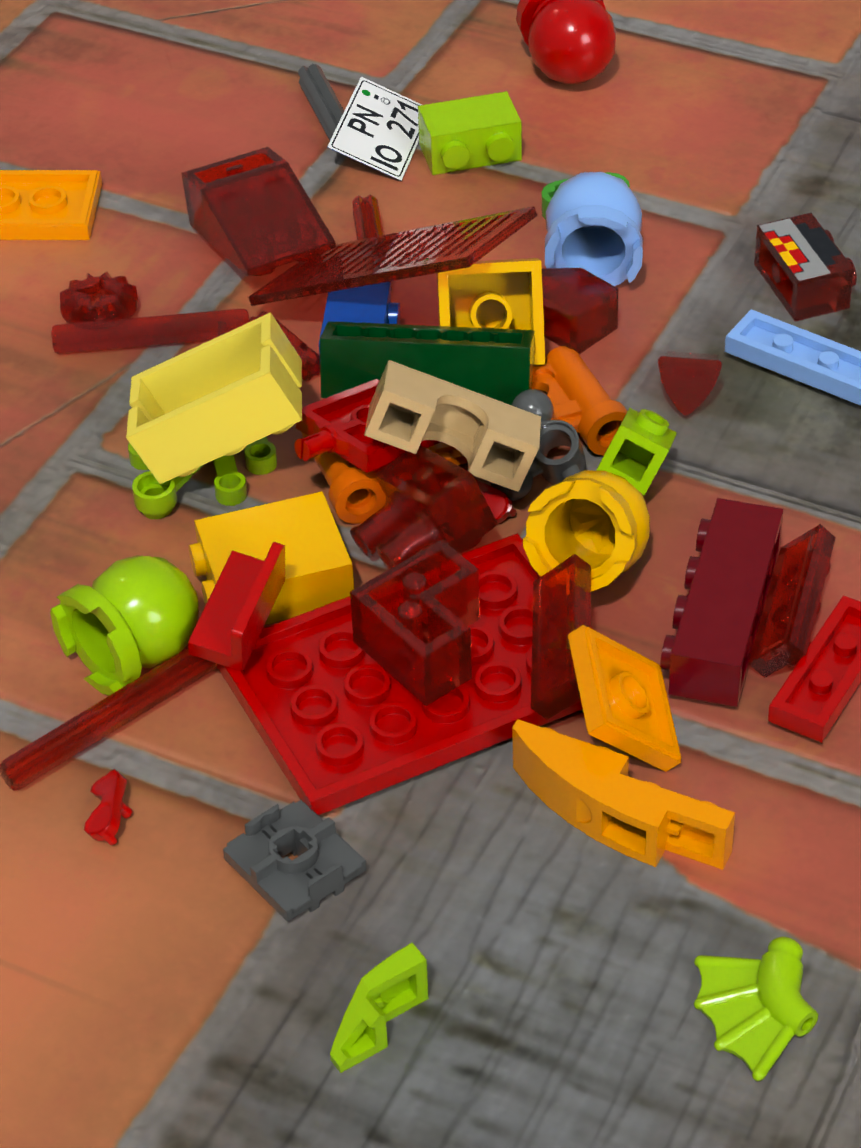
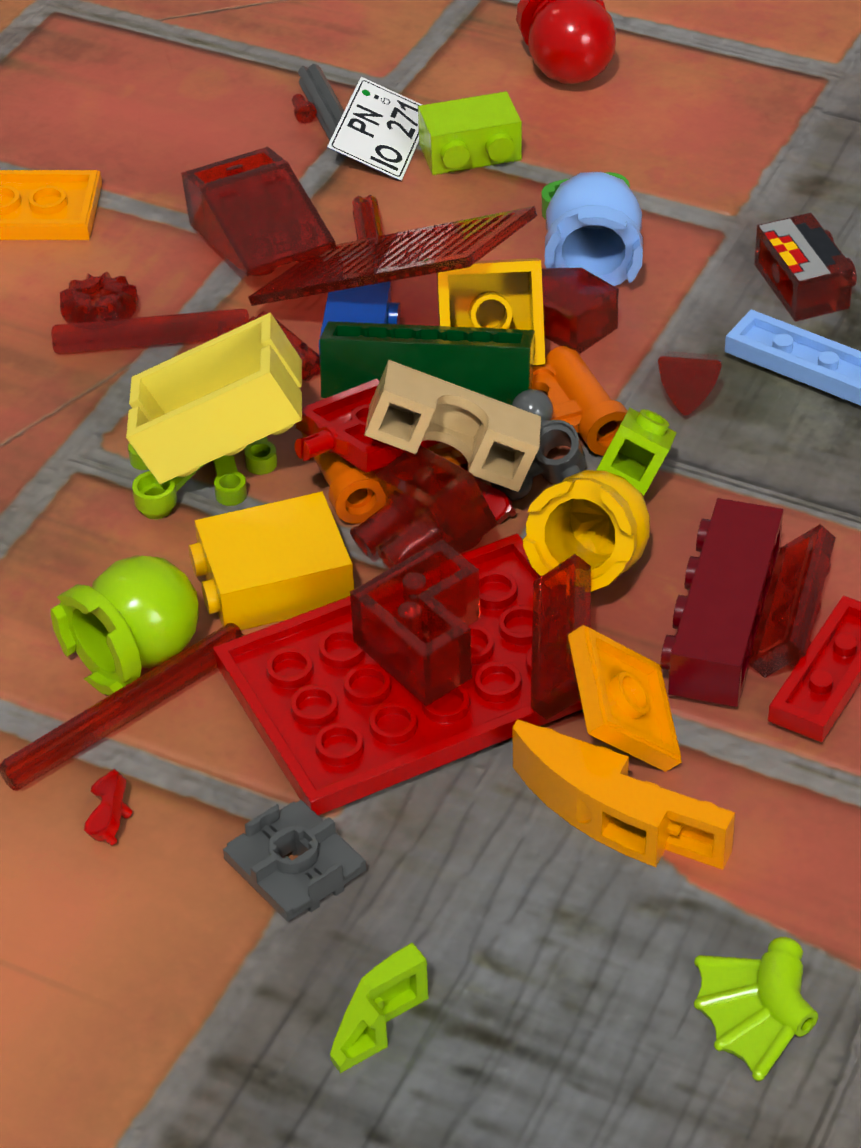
red panel [188,542,285,672] -> none
none -> clear red piece [292,94,317,124]

